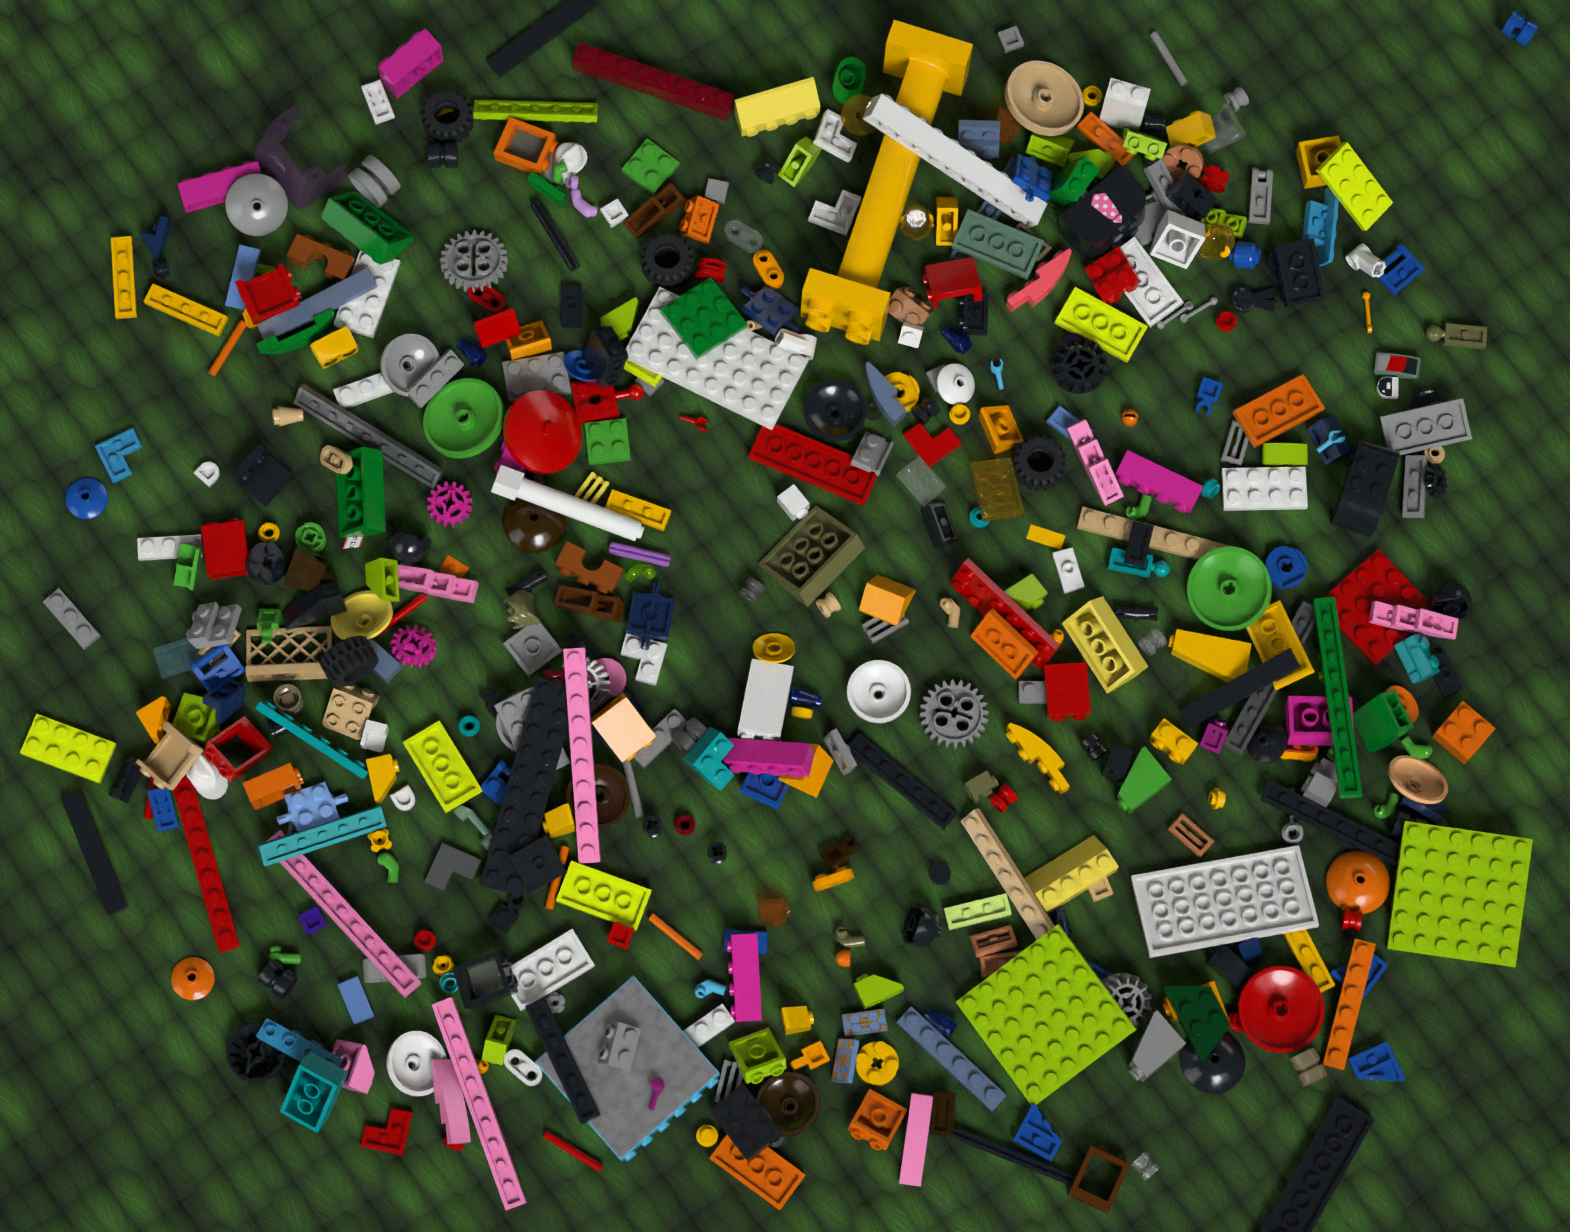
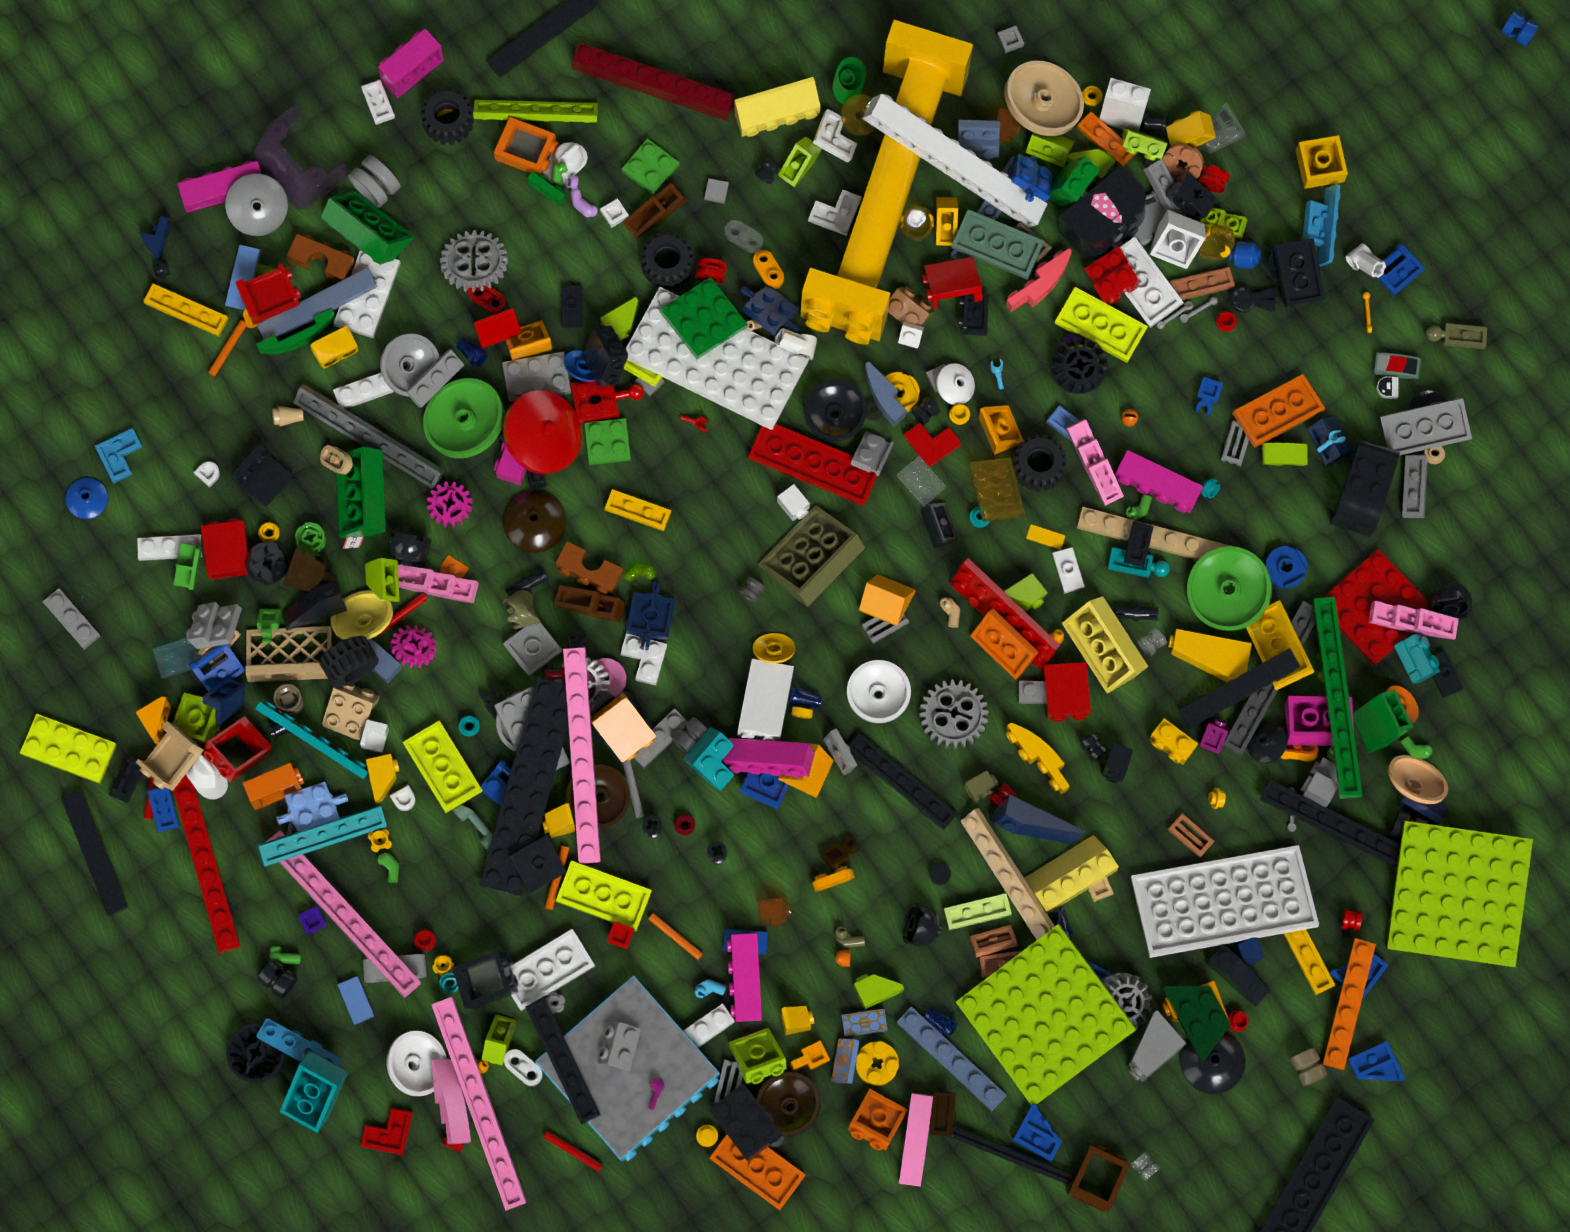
yellow plate [111,236,137,319] -> none
orange dish [171,957,215,1000] -> none
bright pink slope [332,1039,375,1094] -> none
dark grey tile [424,843,482,891] -> none
black wheel [428,141,458,168] -> none
black plate [489,894,525,934] -> none
white brick [491,465,645,541] -> none
black axle [531,200,580,272] -> none
light yellow tile [574,472,609,504] -> none
medium lavender axle [609,542,671,567] -> none
orange bracket [679,195,719,244] -> none
tan wheel [815,592,841,618] -> none
clear blue cone [941,326,972,355] -> none
bright green slope [1116,746,1172,814] -> none
light grey bar [1150,31,1188,86] -> none
white plate [1221,467,1308,511] -> none
light grey wheel [1224,86,1249,112] -> none
red dish [1237,966,1324,1053] -> none
light grey plate [1248,167,1273,225] -> none
light grey plate [1282,822,1303,843] -> none
neon yellow plate [1316,142,1393,231] -> none
orange dish [1325,851,1390,914] -> none
bright green arm [1373,793,1401,819] -> none
black gear [1424,465,1448,498] -> none
orange brick [1432,701,1496,765] -> none
none -> dark blue wedge [989,795,1084,844]
none -> nougat tile [1169,267,1235,300]

